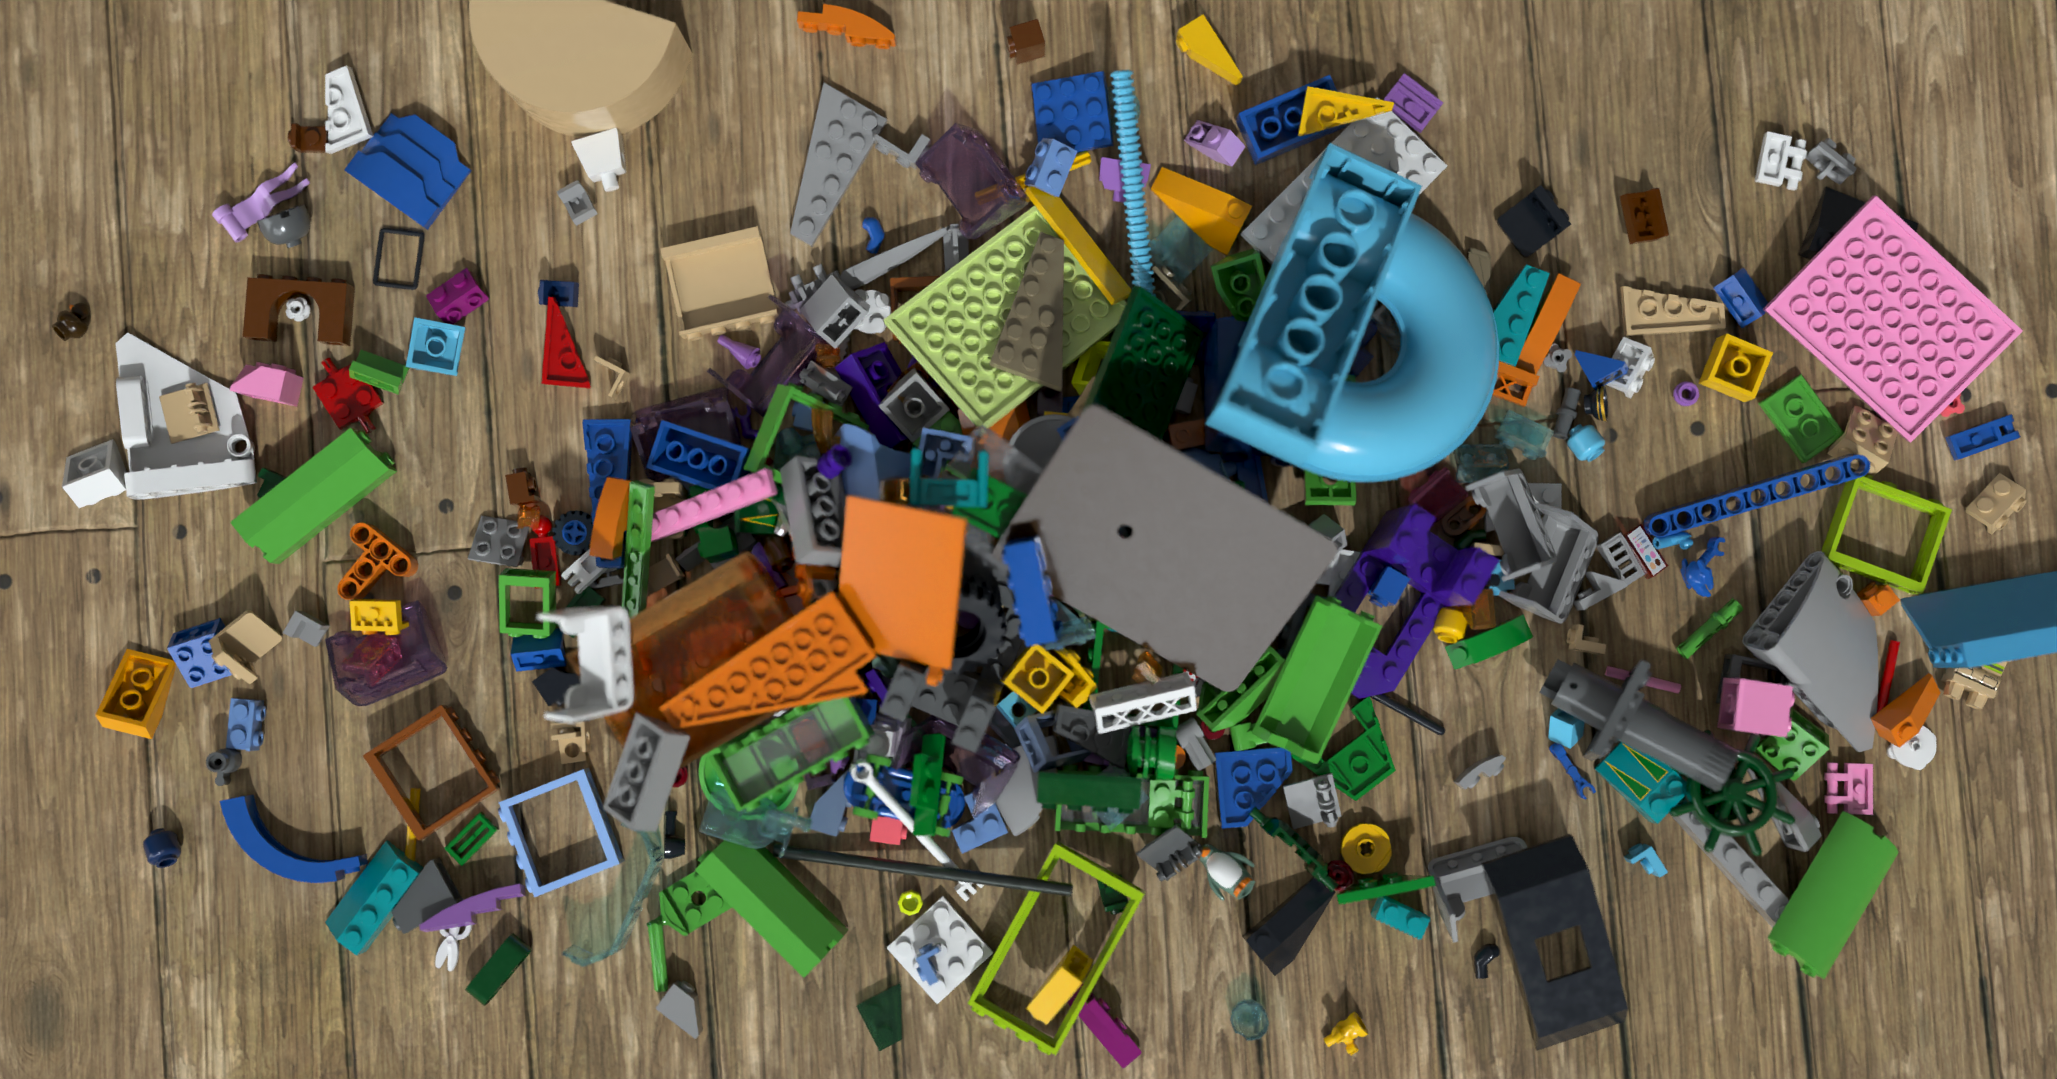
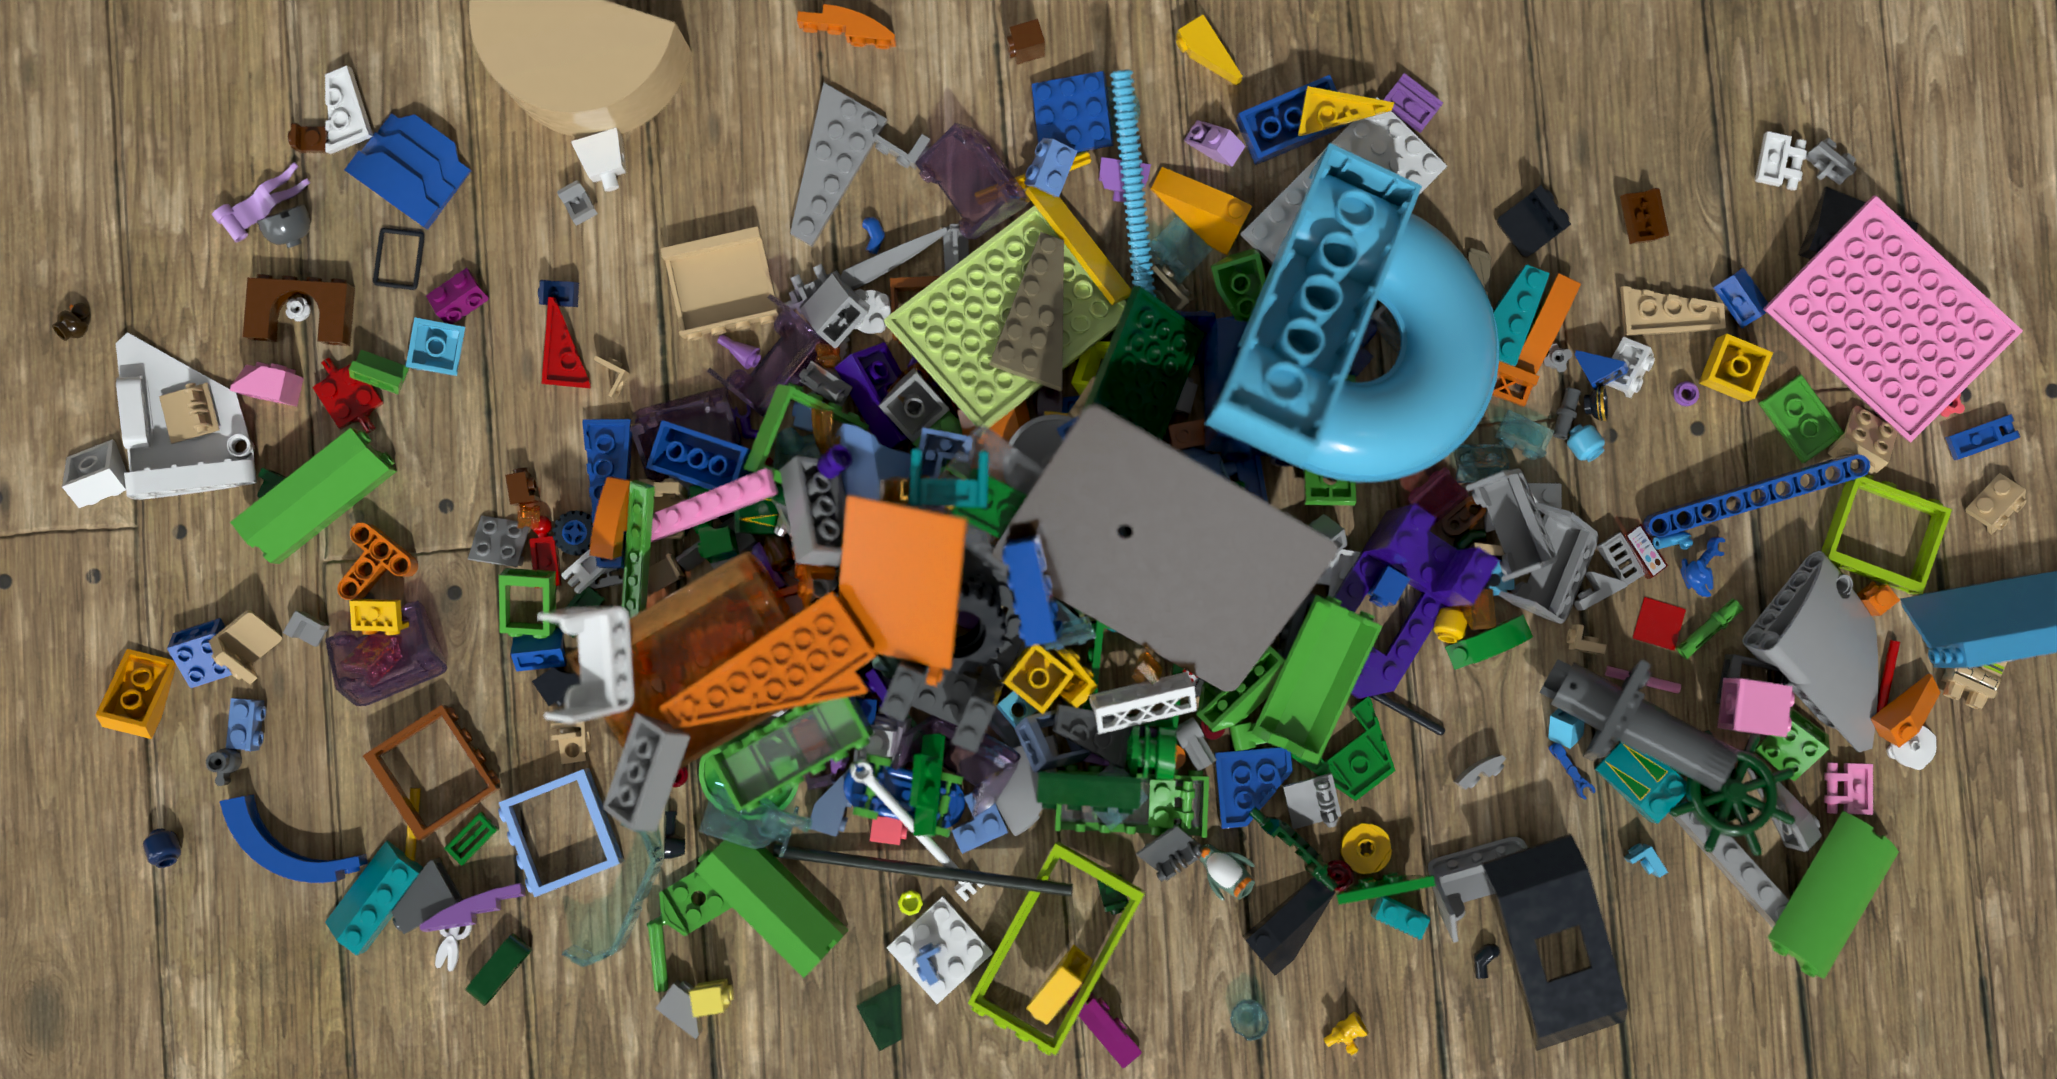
none -> light yellow brick [689,979,734,1017]
none -> red sticker [1633,597,1686,651]

